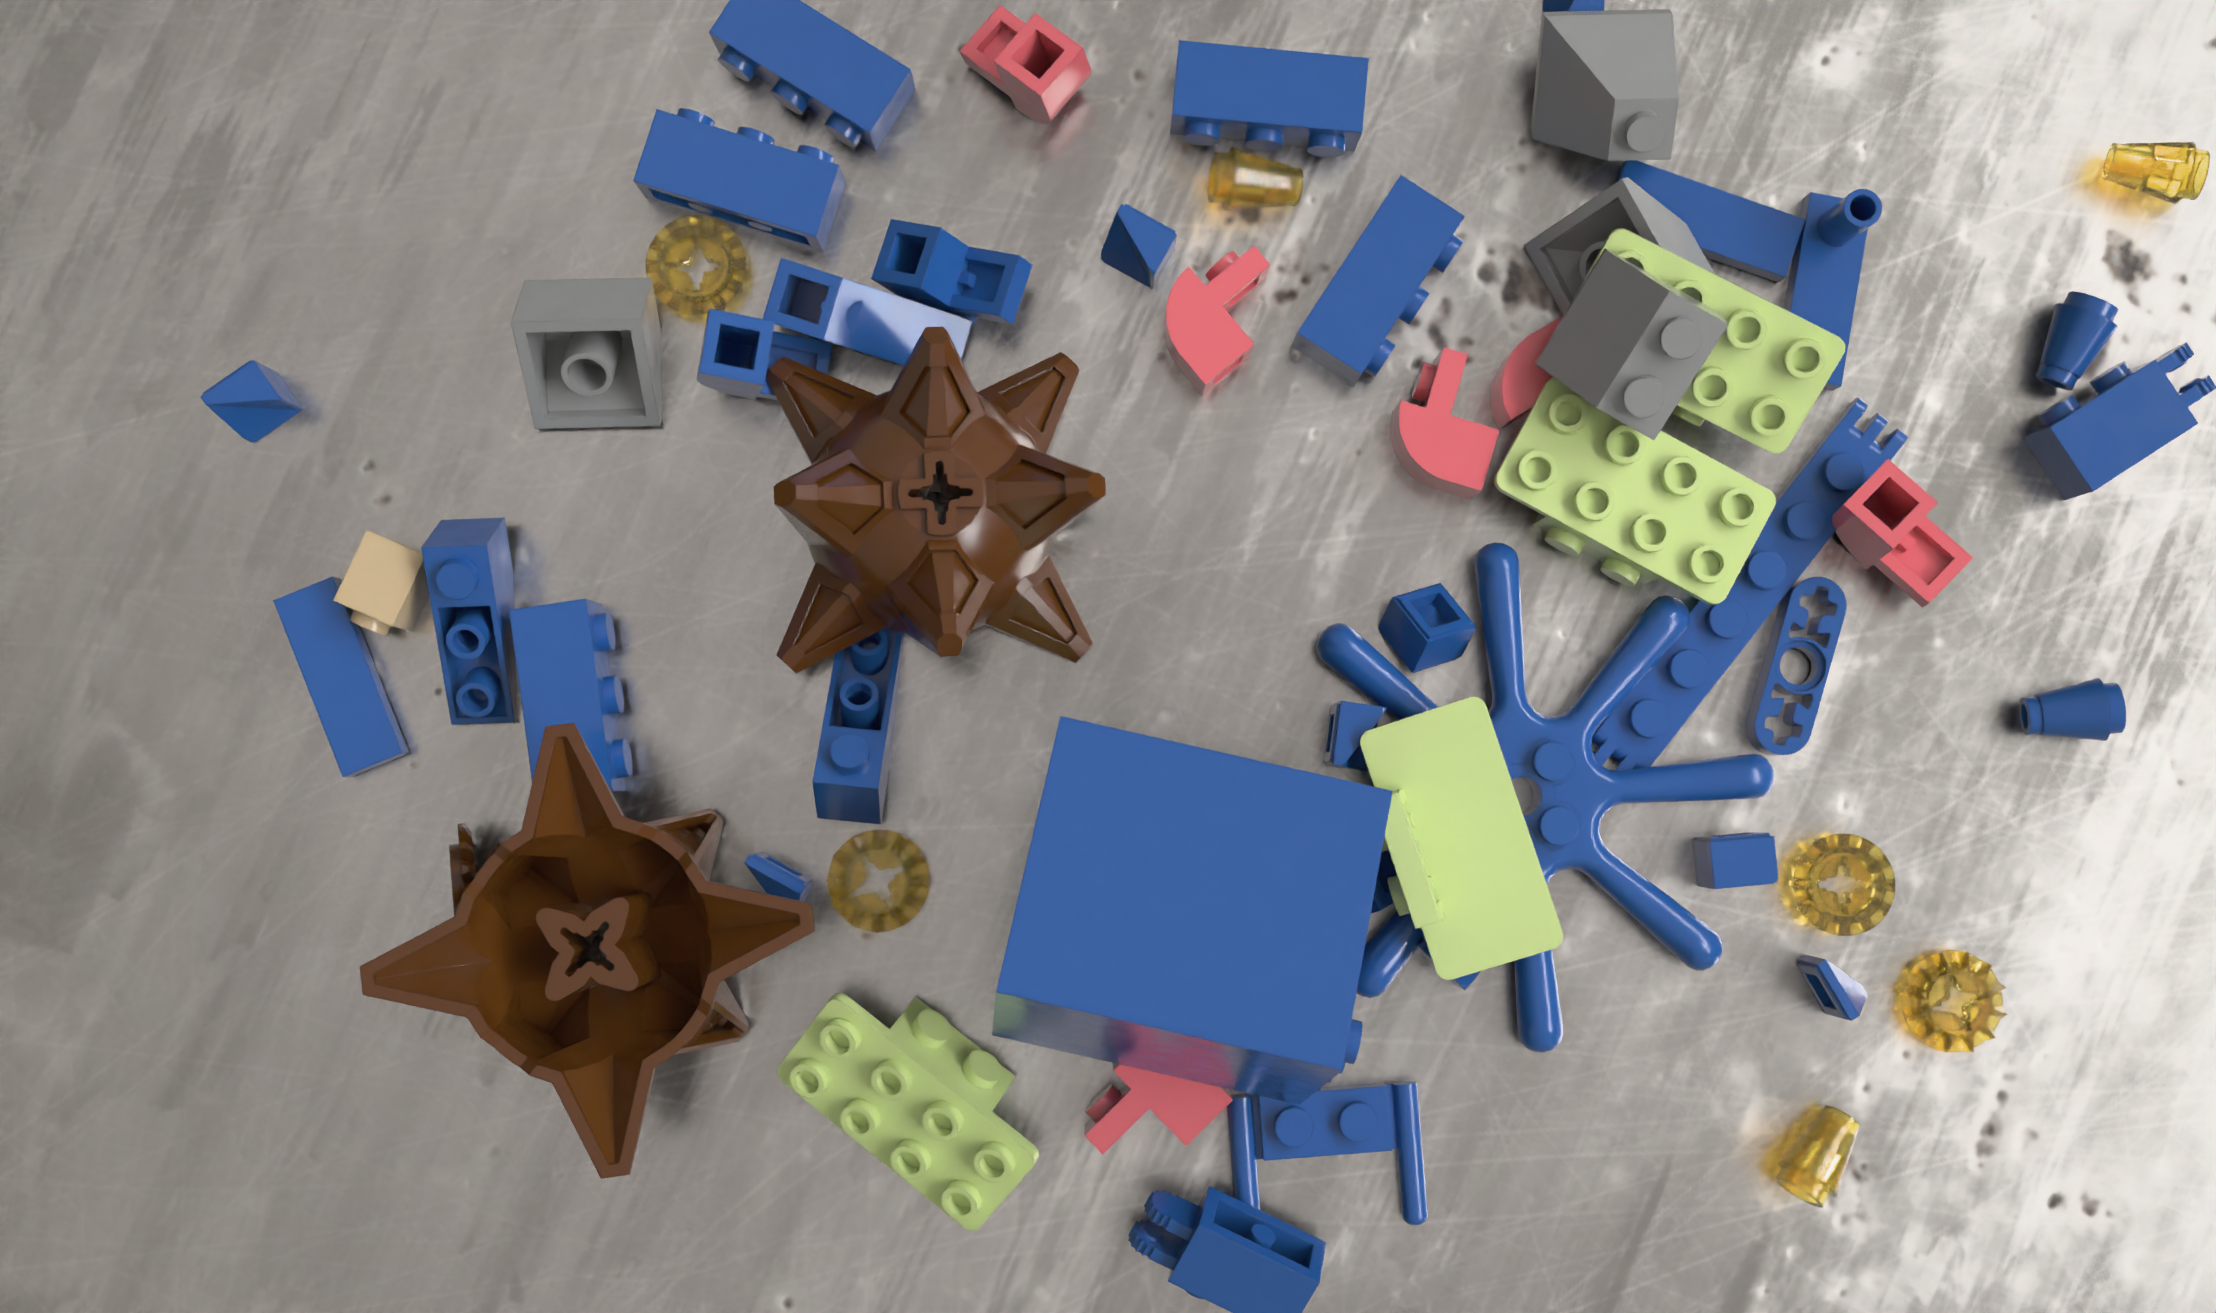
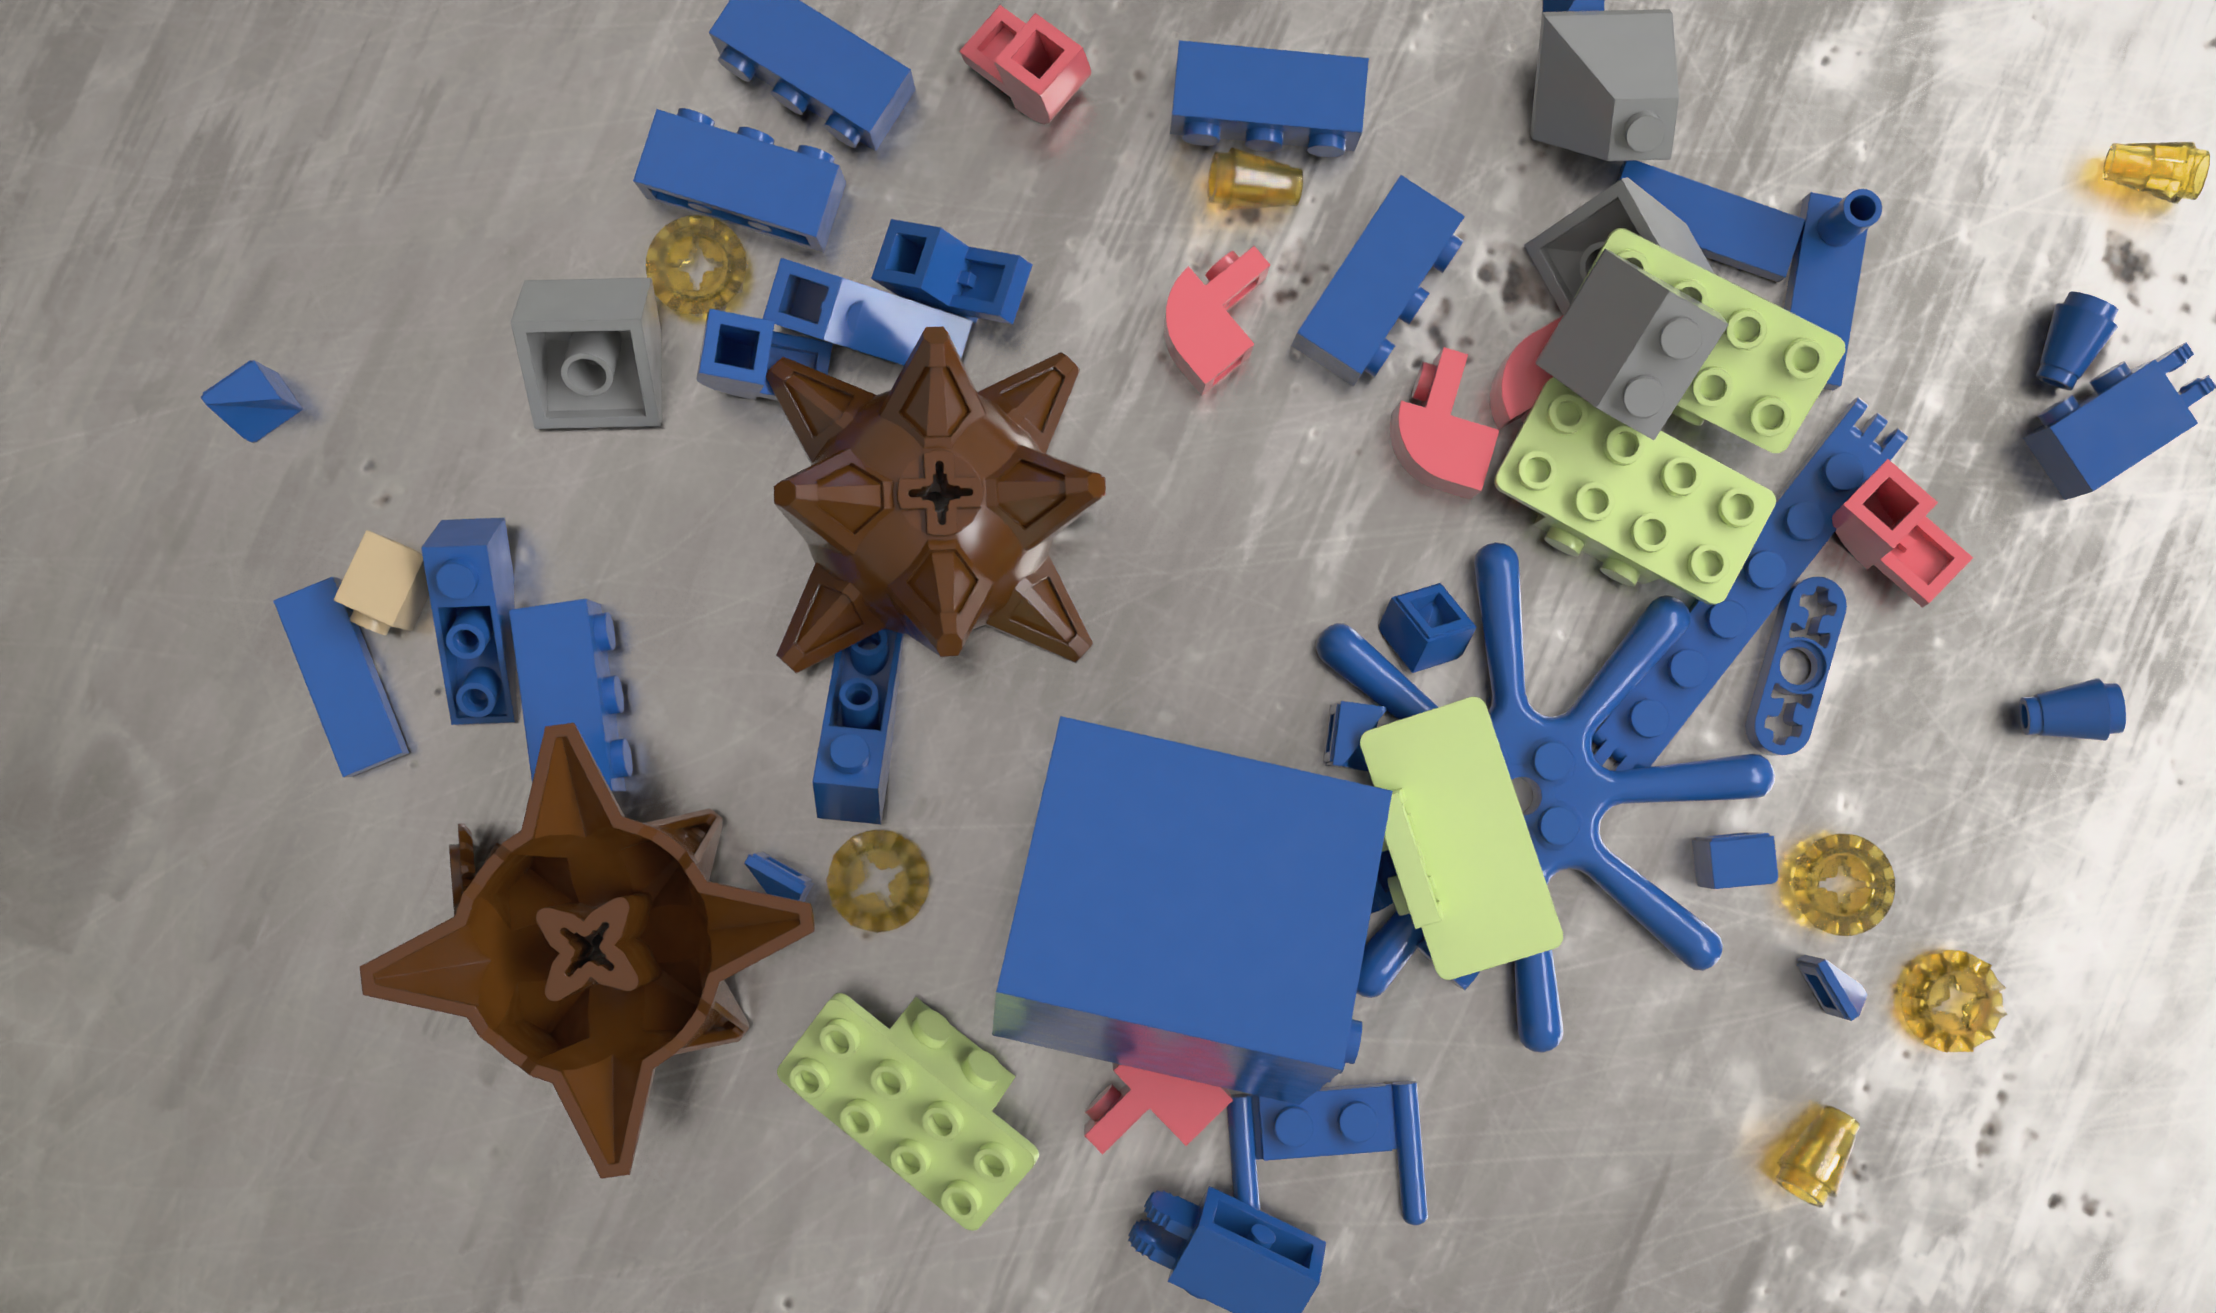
blue slope [1101,203,1177,289] -> none

